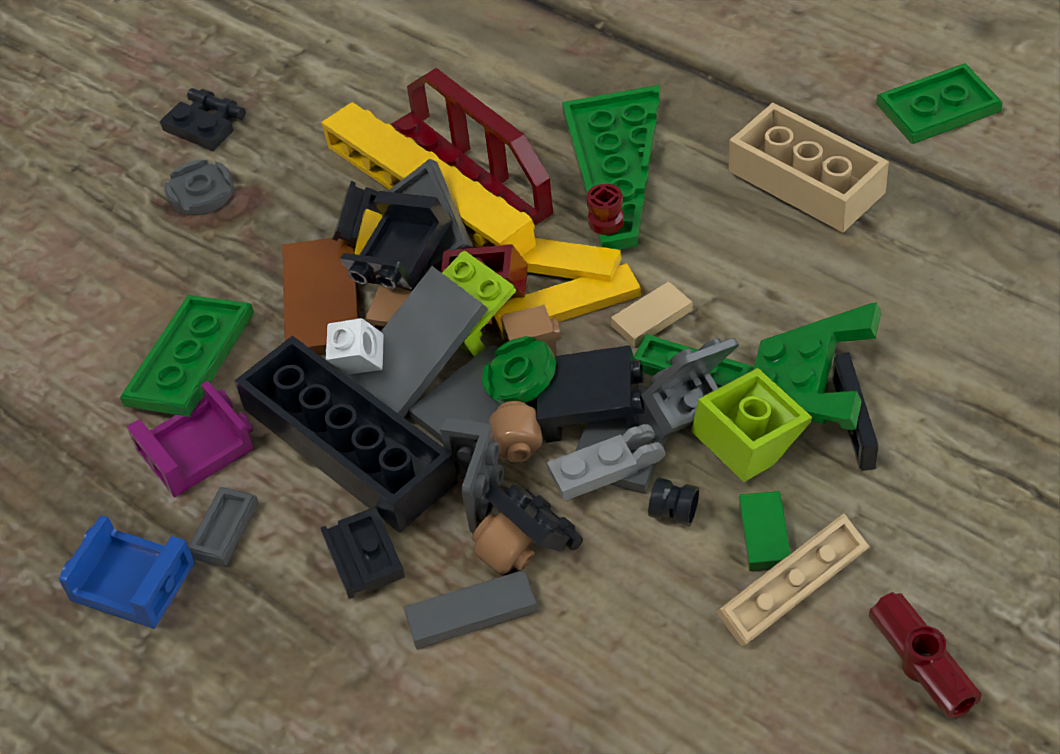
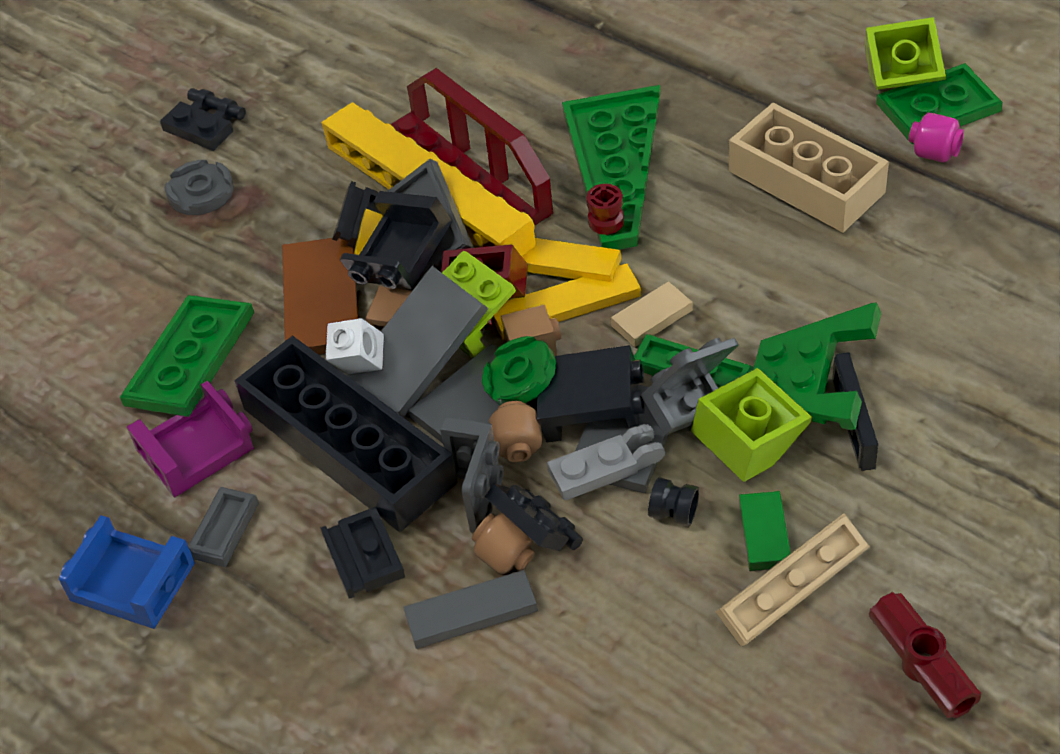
none -> lime slope [865,17,946,90]
none -> dark pink head [909,113,964,163]

